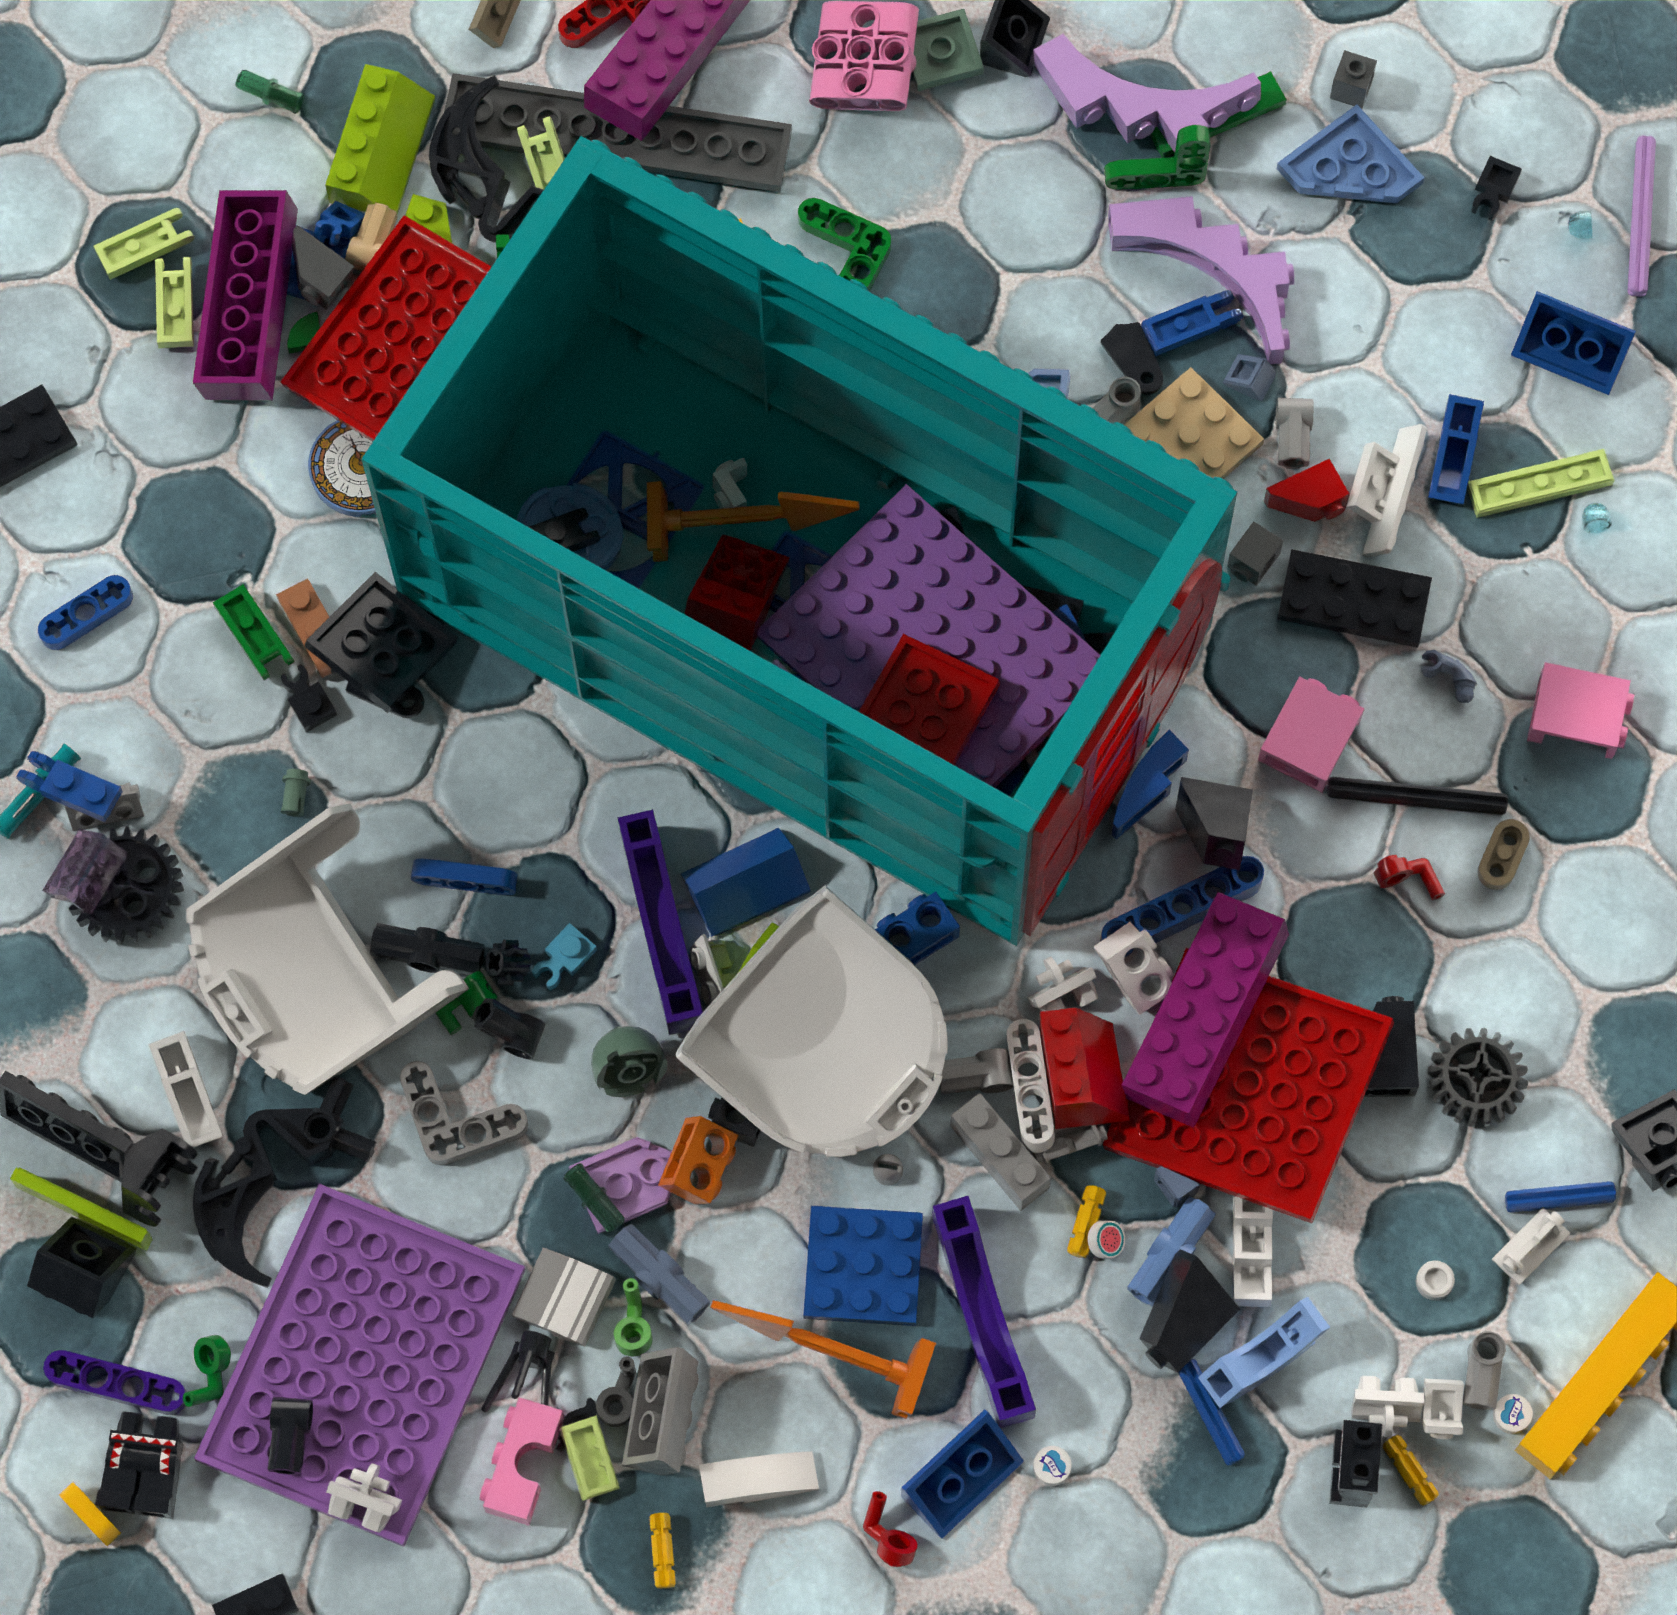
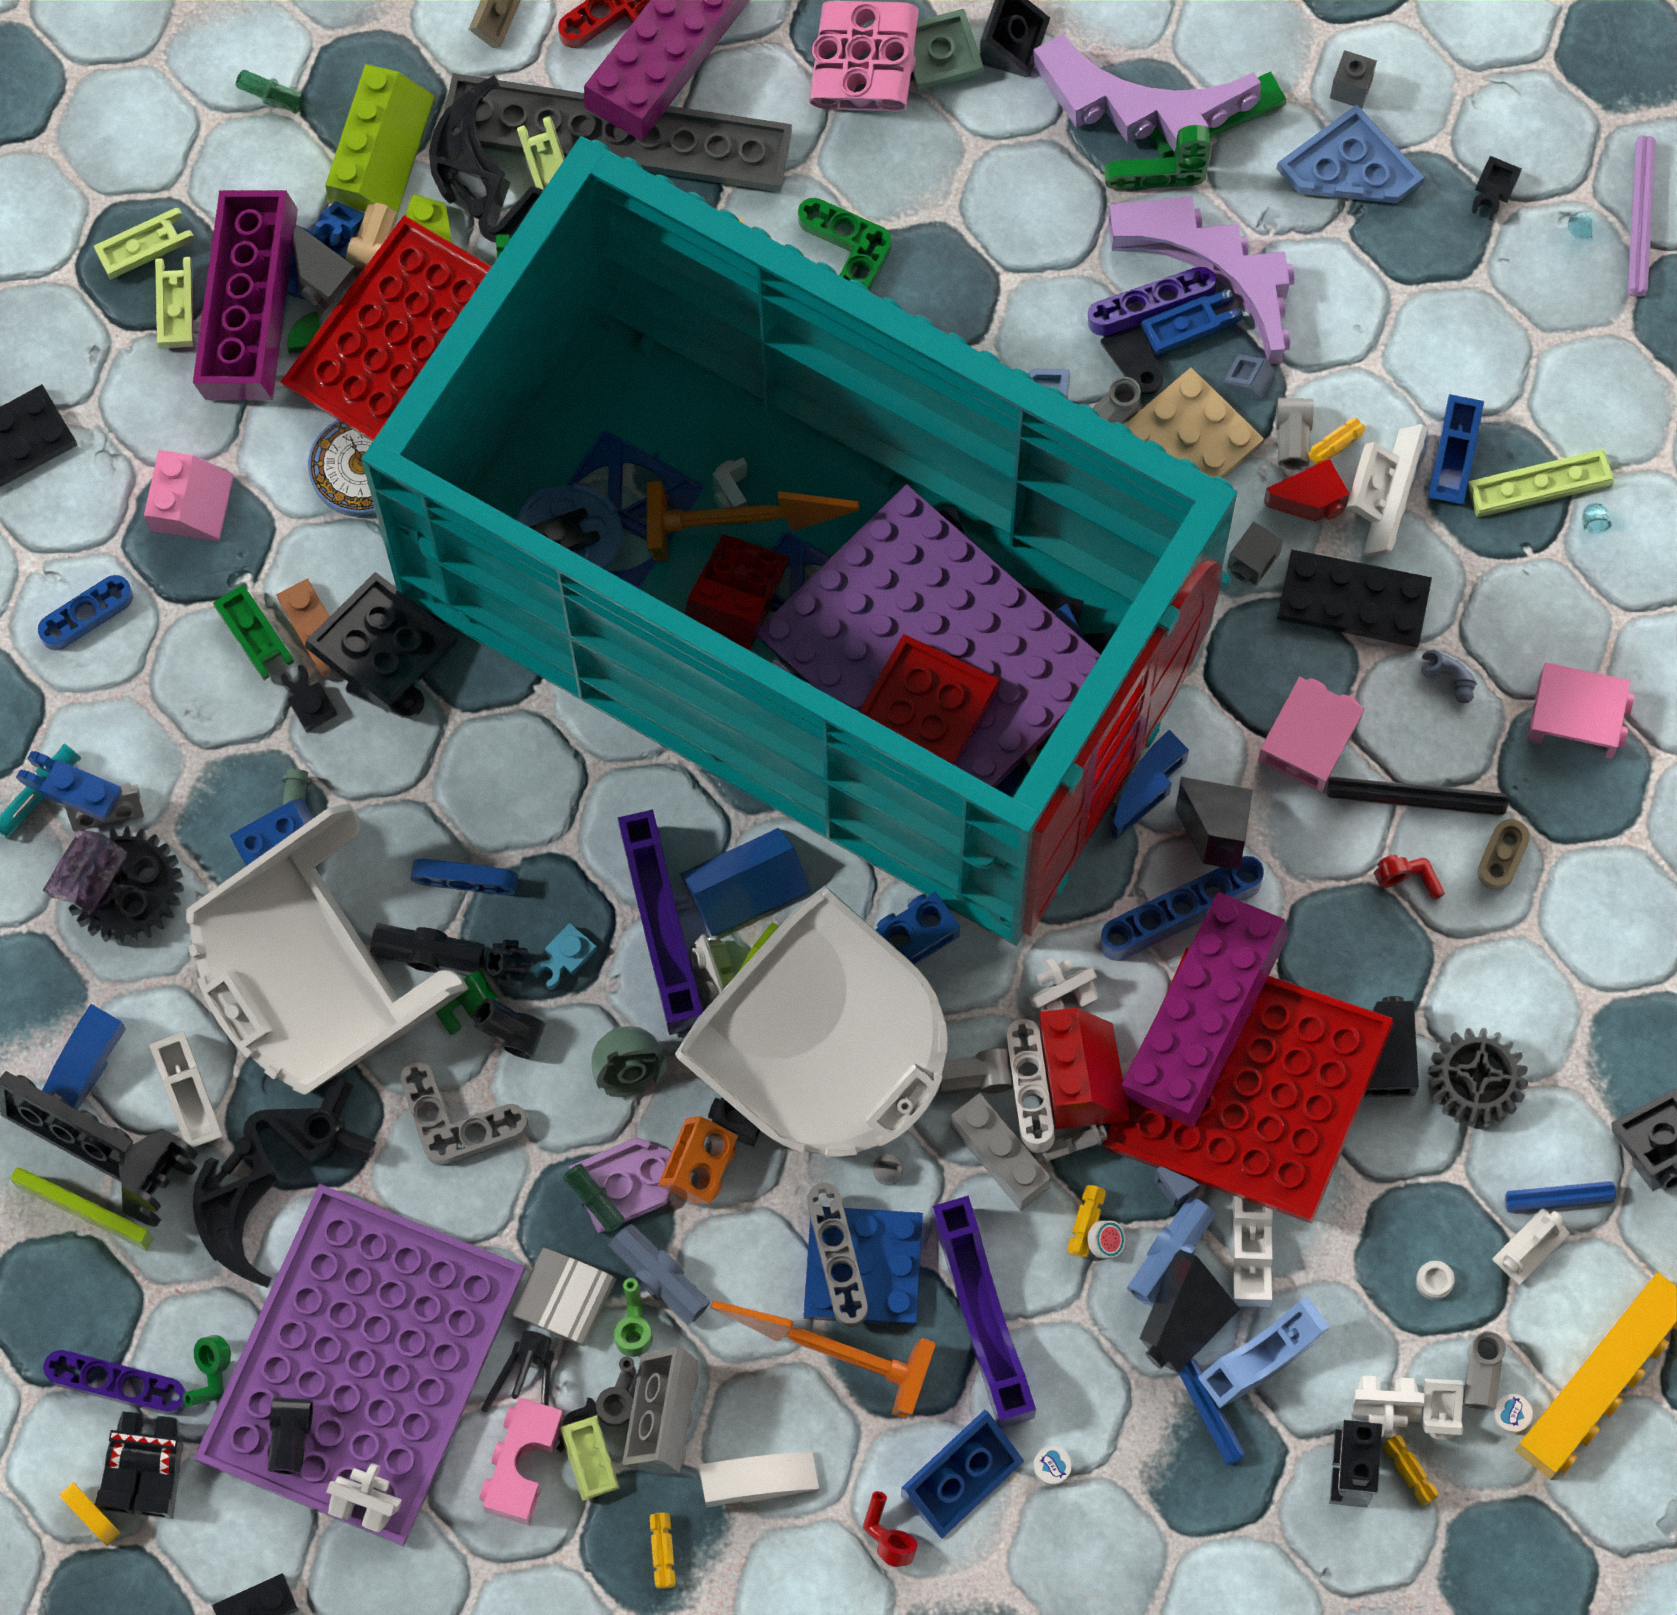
black slope [27,1216,137,1318] -> none
white brick [1094,922,1174,1015] -> none
blue slope [1511,291,1636,395] -> none
none -> blue slope [42,1004,126,1110]
none -> bright pink slope [144,450,234,542]
none -> blue brick [230,798,313,866]
none -> light grey beam [807,1183,868,1327]
none -> dark purple beam [1087,267,1216,336]
none -> yellow axle [1308,418,1365,465]

